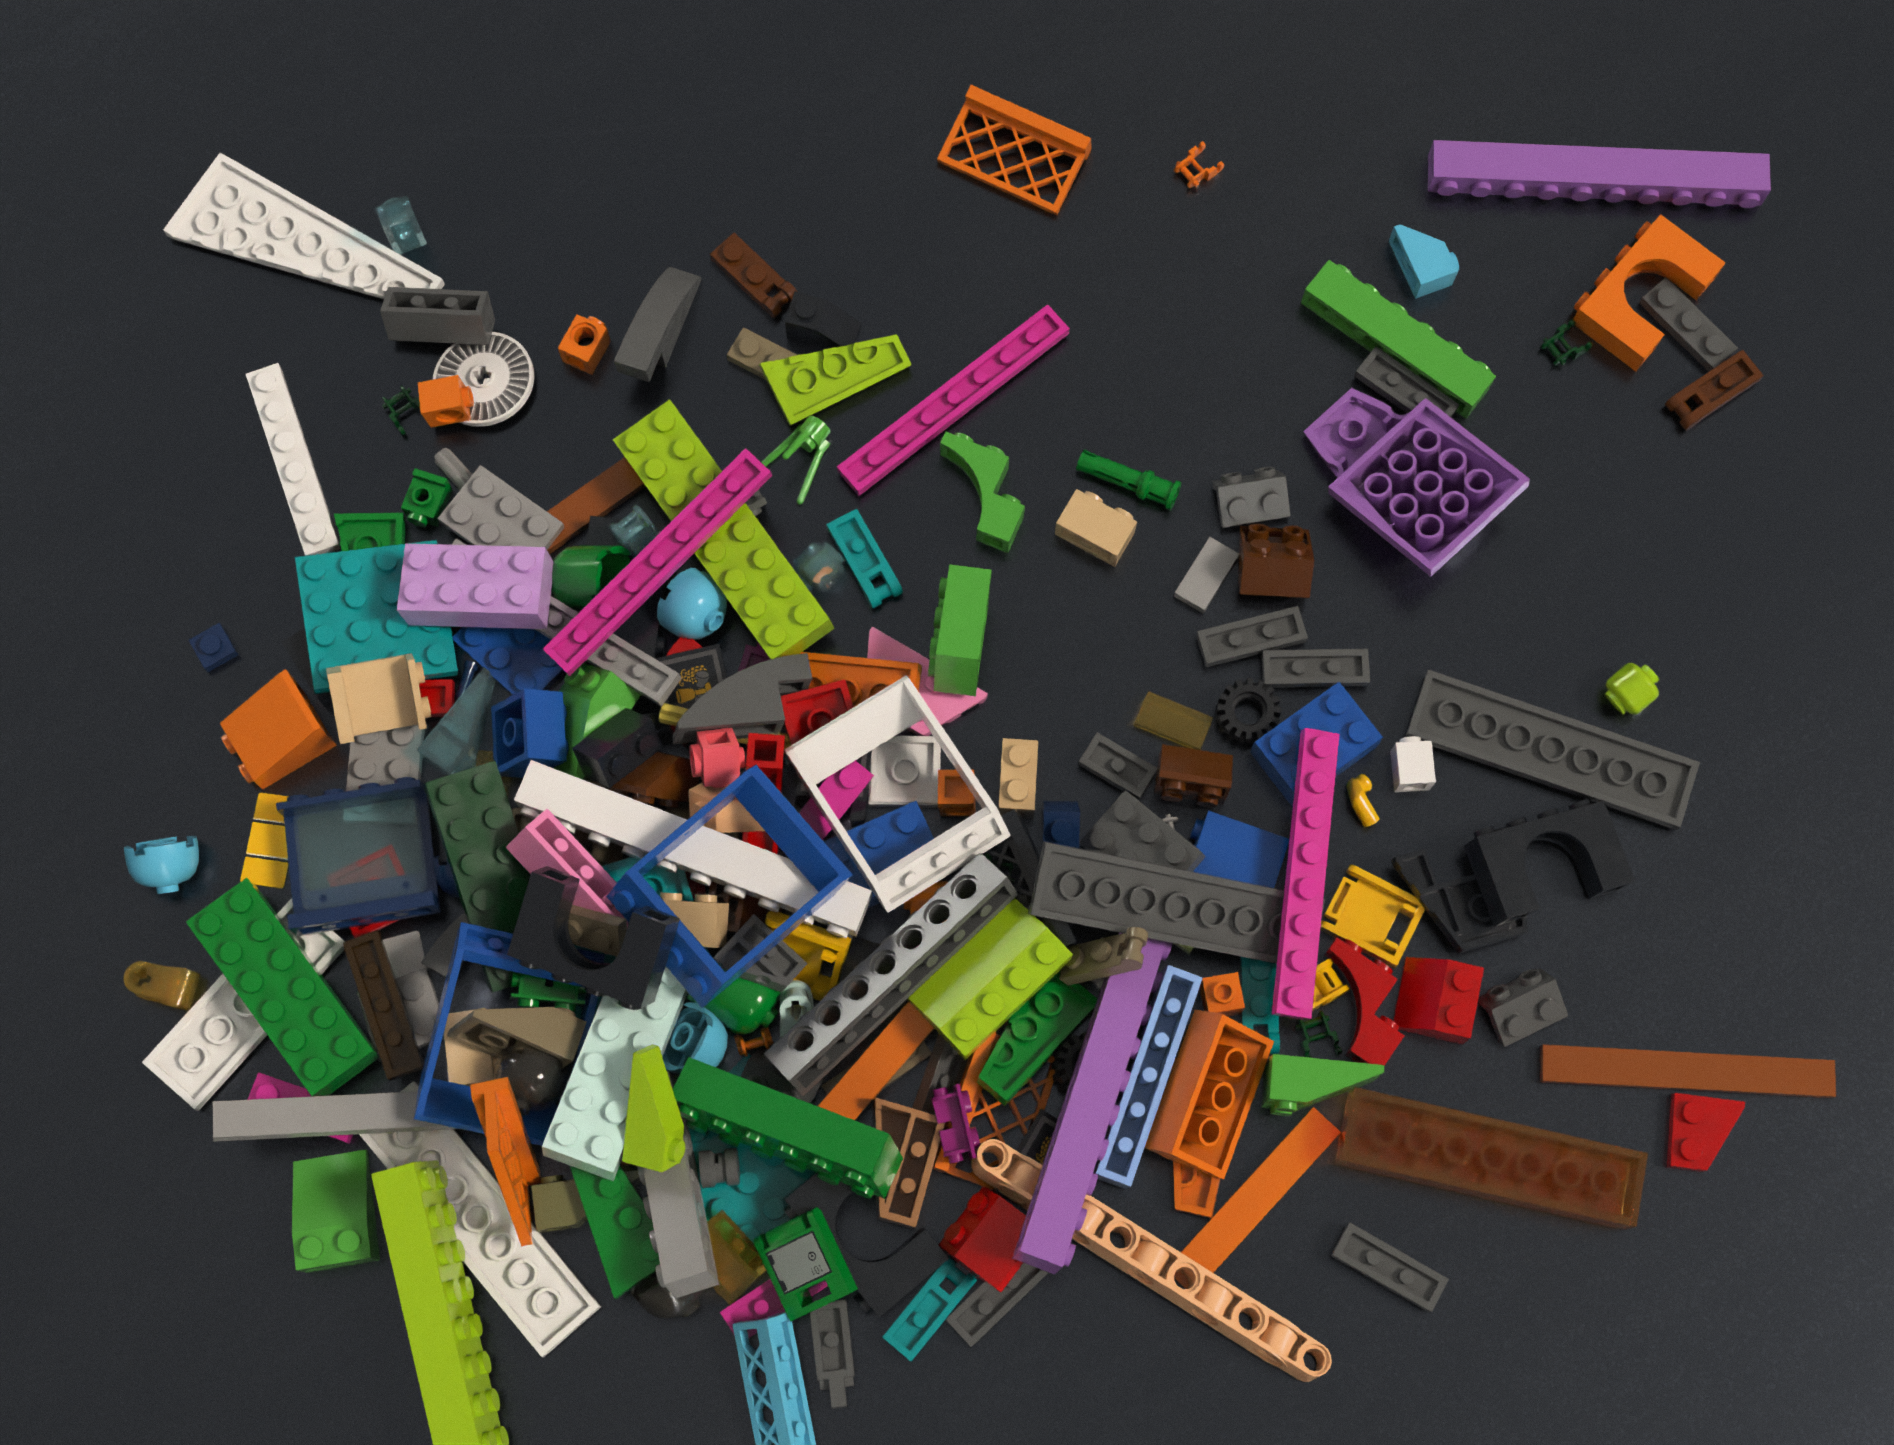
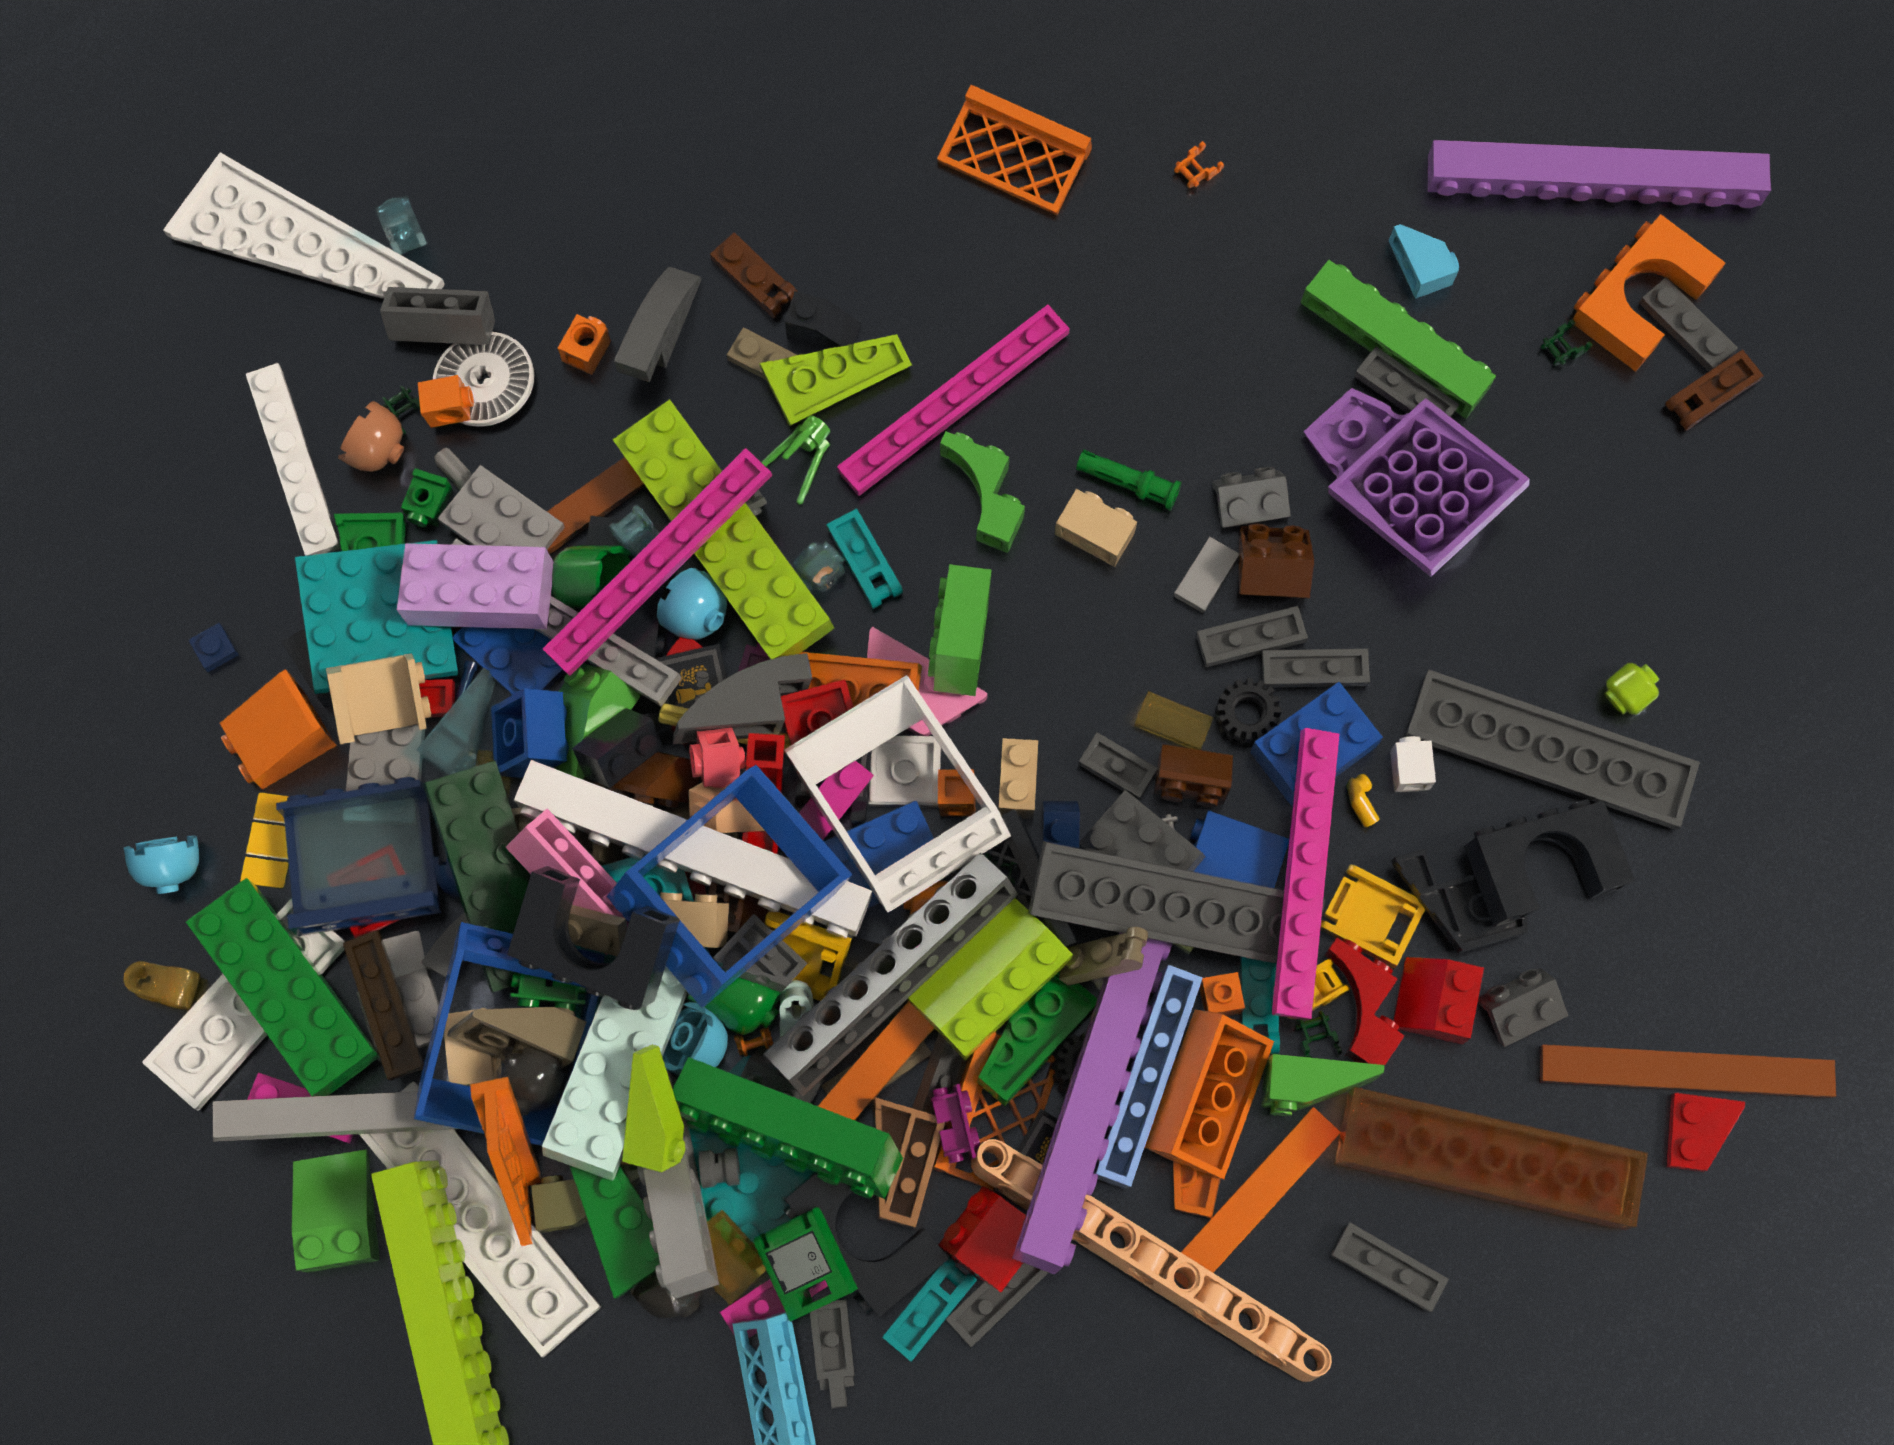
none -> nougat cylinder [338,401,404,472]

